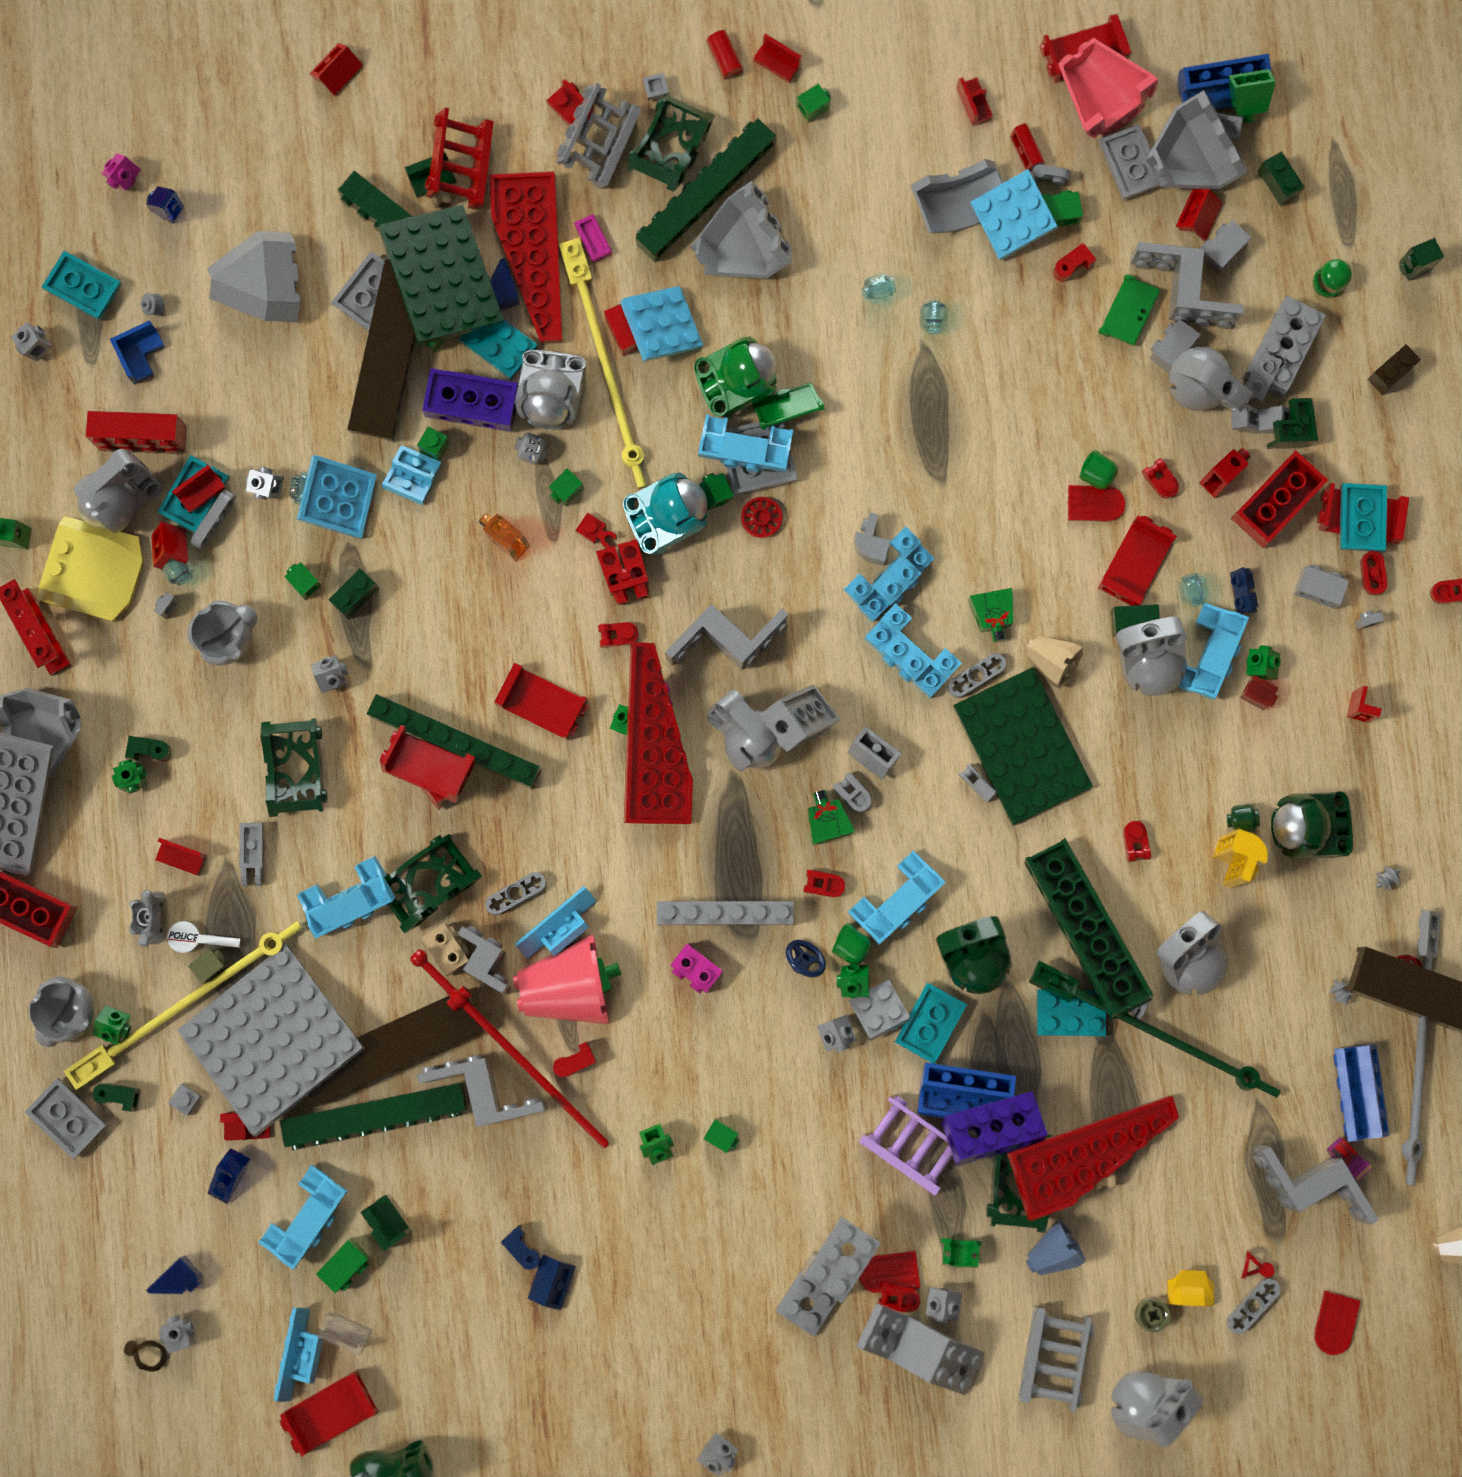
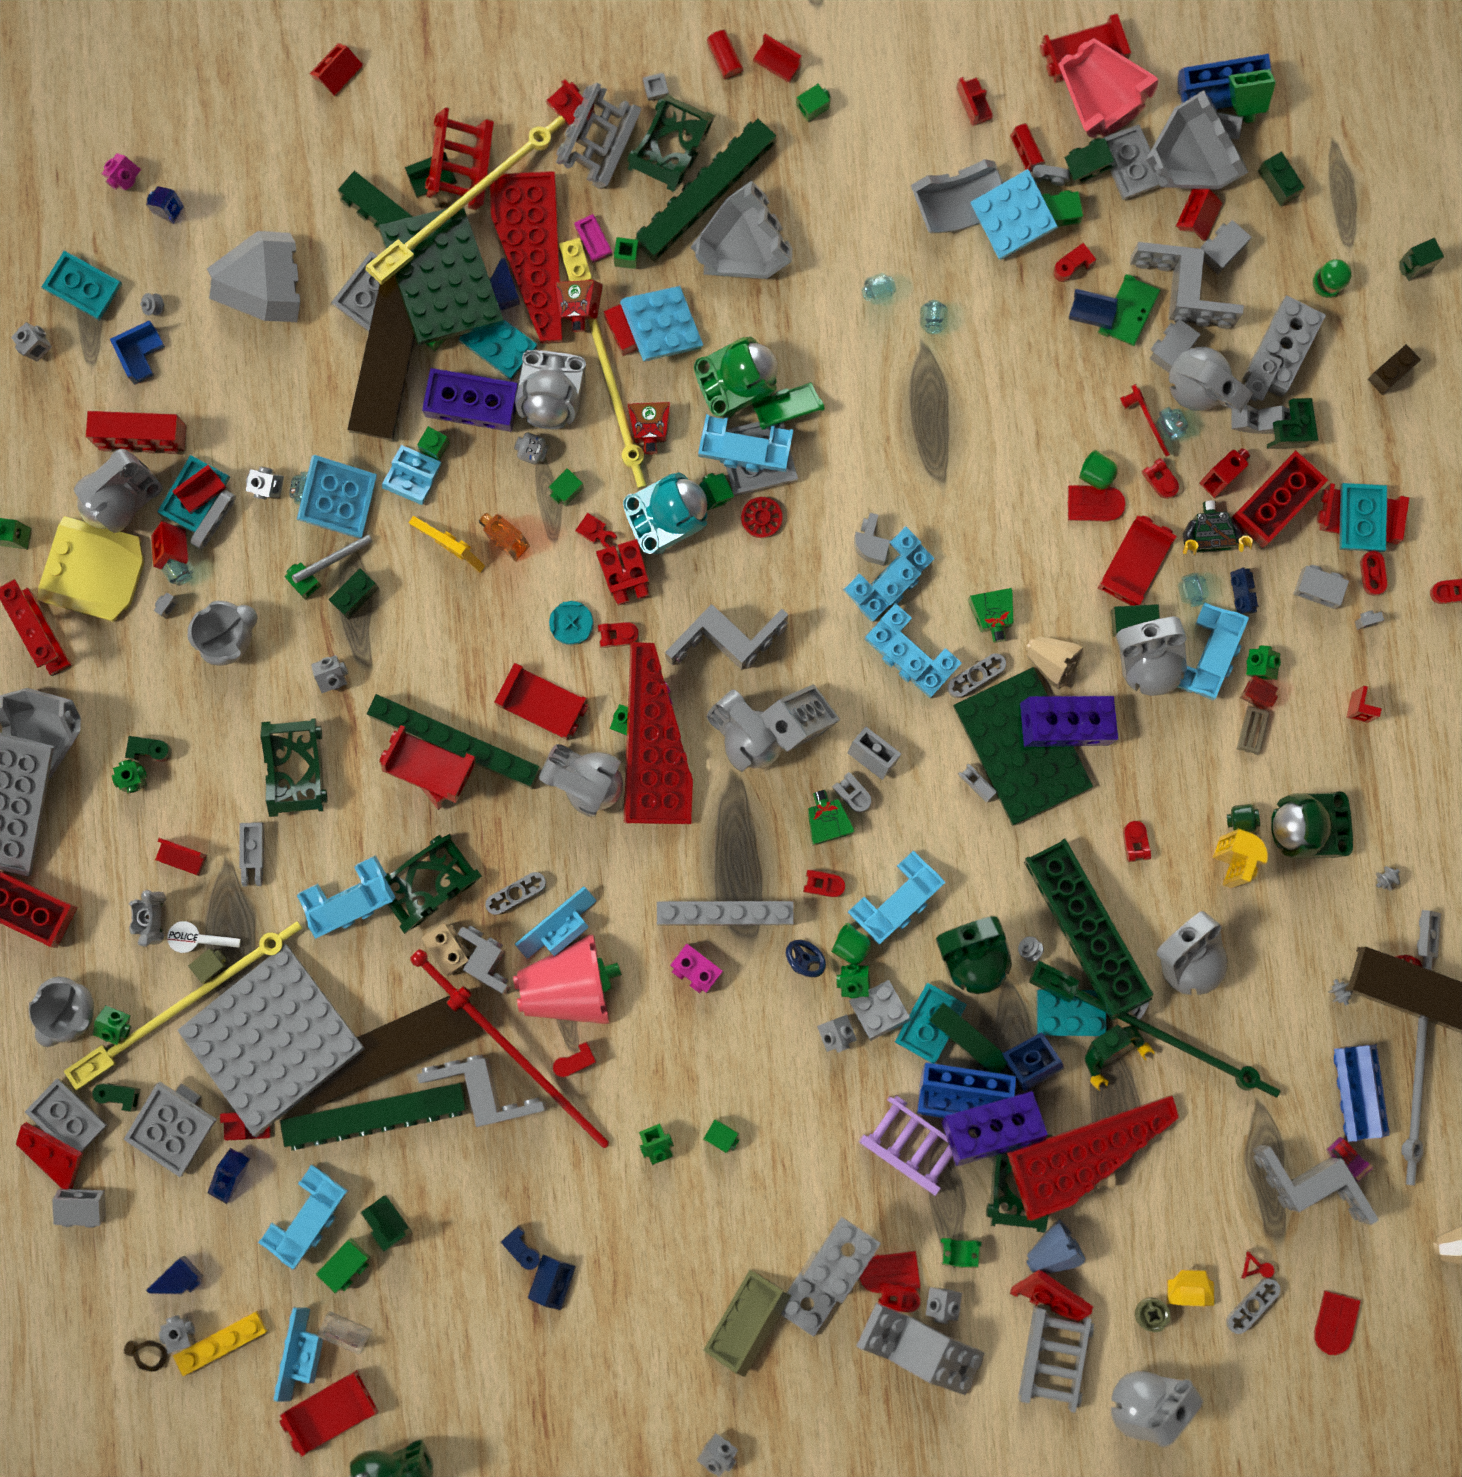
none -> red wing [16,1122,83,1189]
none -> light grey brick [52,1189,106,1228]
none -> light grey plate [123,1082,217,1177]
none -> yellow plate [173,1311,267,1377]
none -> light grey bar [292,535,372,583]
none -> light yellow bar [366,116,565,285]
none -> yellow wing [408,516,485,573]
none -> light grey piece [539,744,623,817]
none -> teal tile [549,601,594,646]
none -> torso [556,280,603,332]
none -> green brick [613,237,639,269]
none -> torso [628,402,670,455]
none -> olive slope [703,1270,792,1377]
none -> dark green slope [928,1002,1007,1074]
none -> dark blue brick [1002,1032,1065,1092]
none -> red wing [1010,1269,1093,1322]
none -> light grey wheel [1018,936,1044,962]
none -> dark purple brick [1020,696,1118,747]
none -> dark green brick [1064,138,1118,185]
none -> dark blue panel [1069,289,1118,330]
none -> dark green torso [1084,1024,1155,1091]
none -> red brick [1120,384,1170,457]
none -> clear light blue head [1156,407,1189,441]
none -> torso [1183,501,1253,555]
none -> dark tan tile [1236,706,1270,755]

